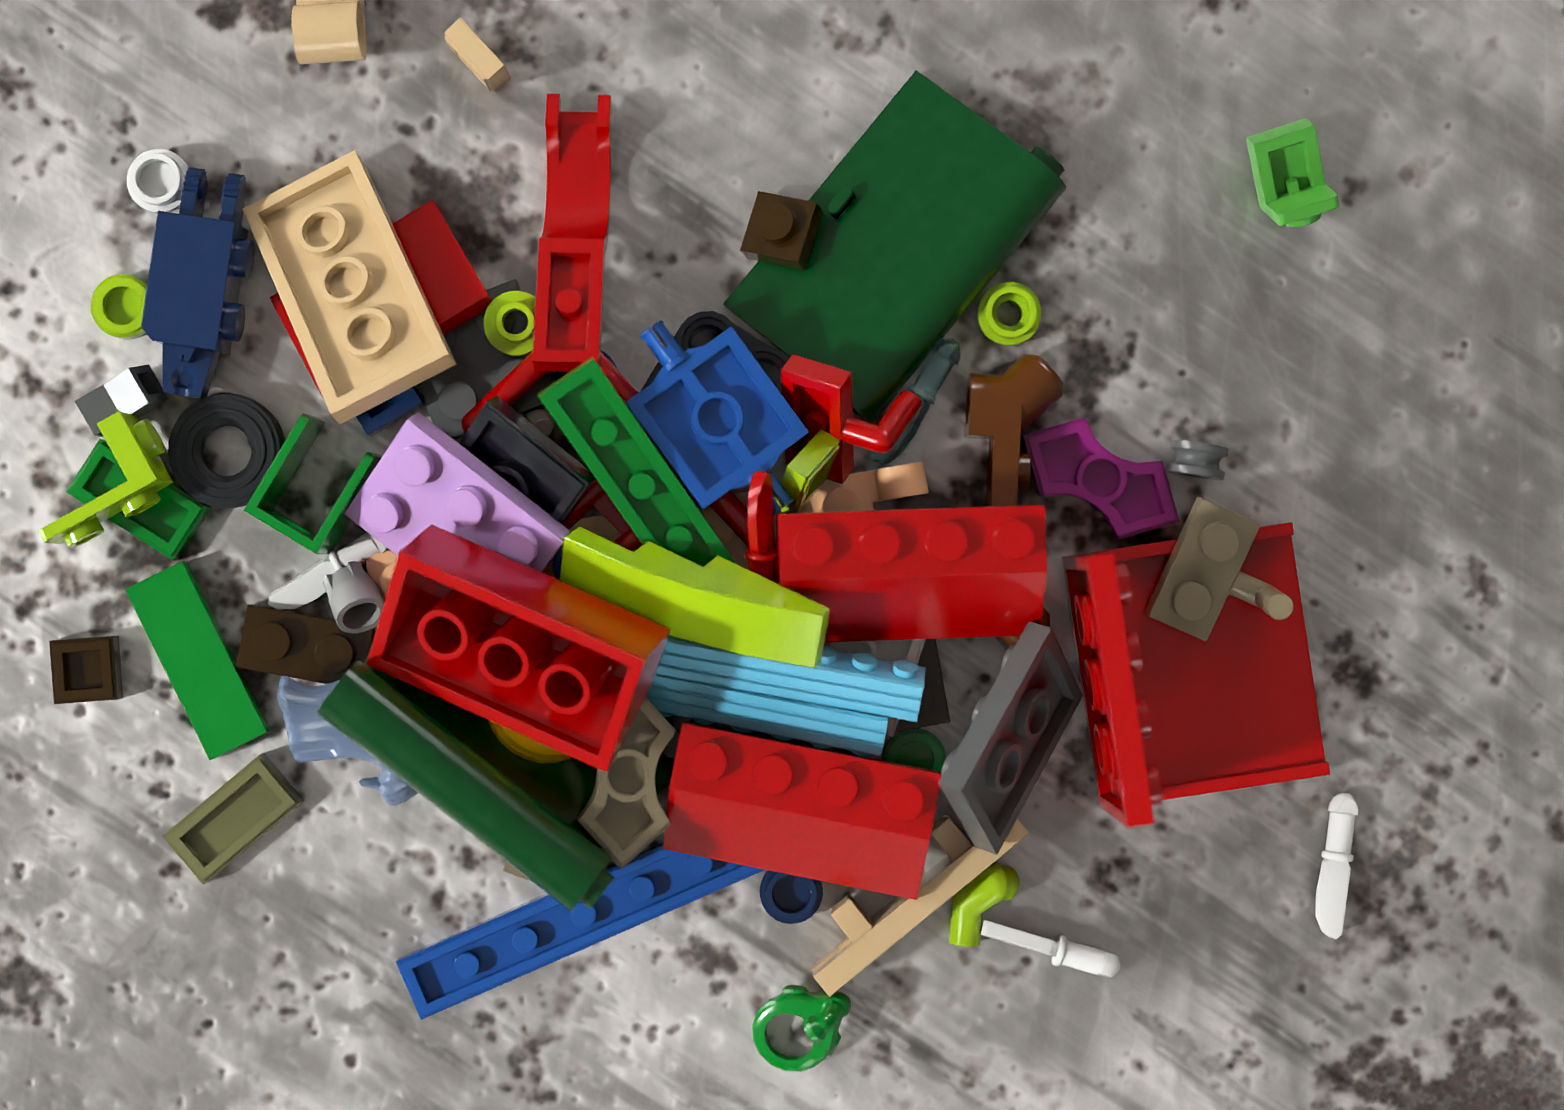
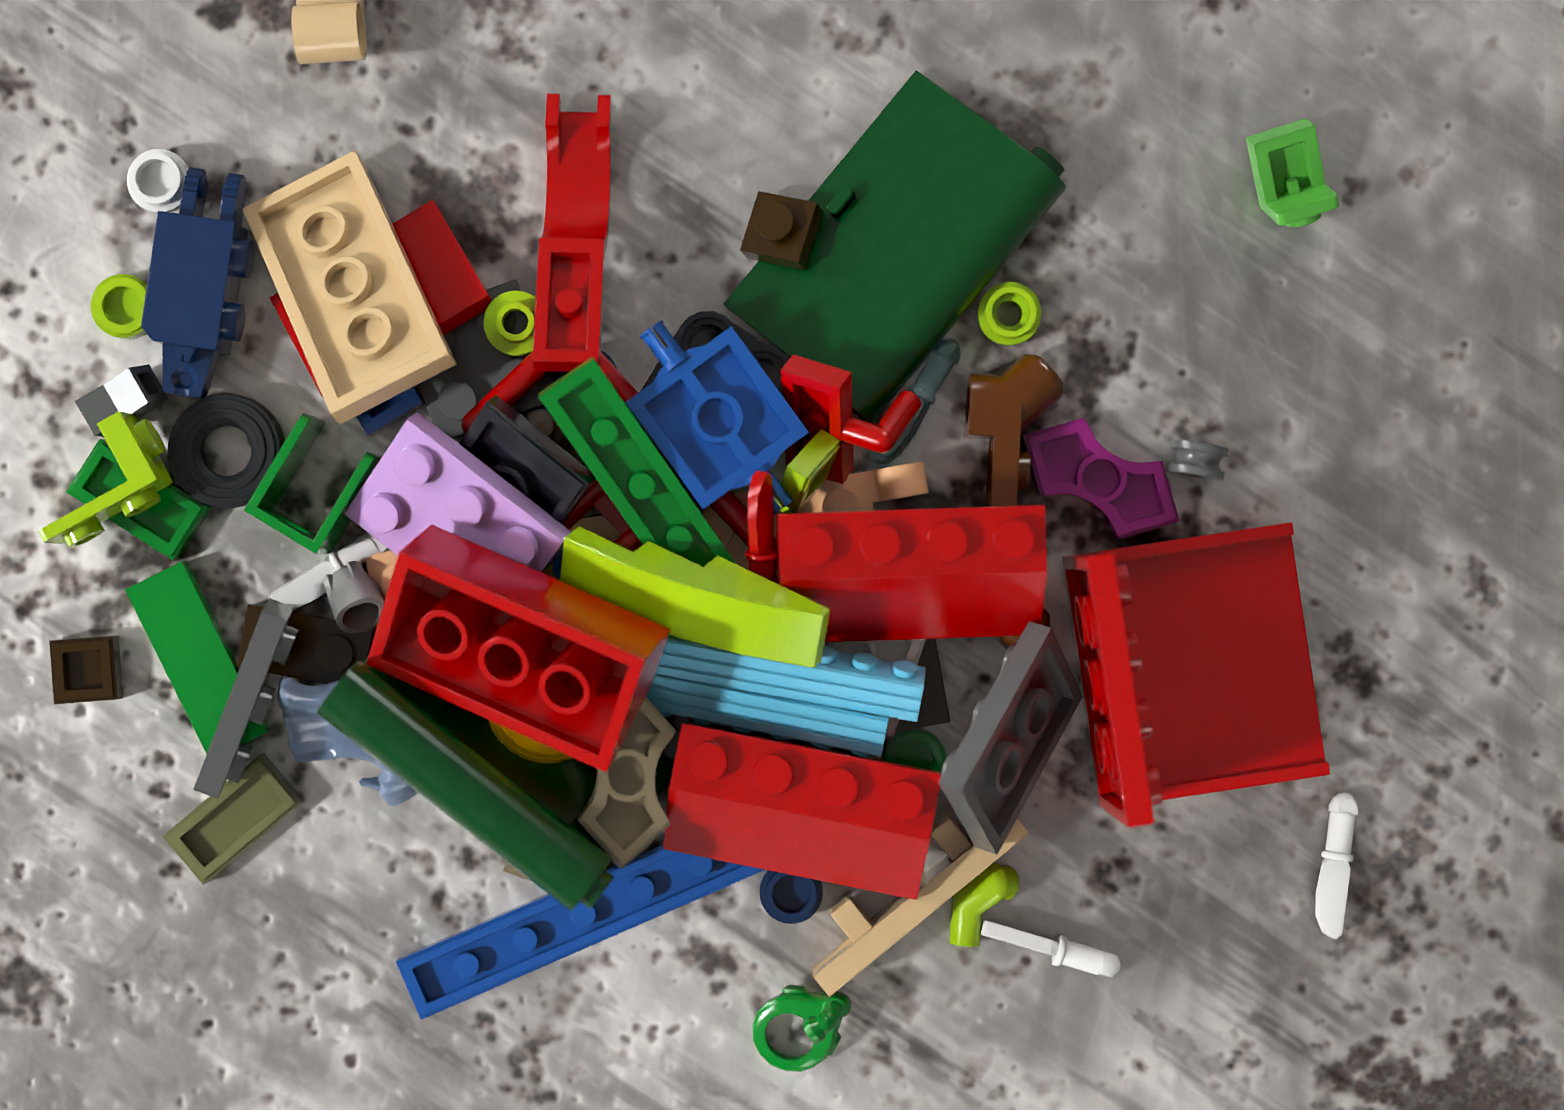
tan tile [444,17,511,92] -> none
dark tan plate [1144,496,1293,642] -> none
none -> dark grey plate [193,598,299,799]

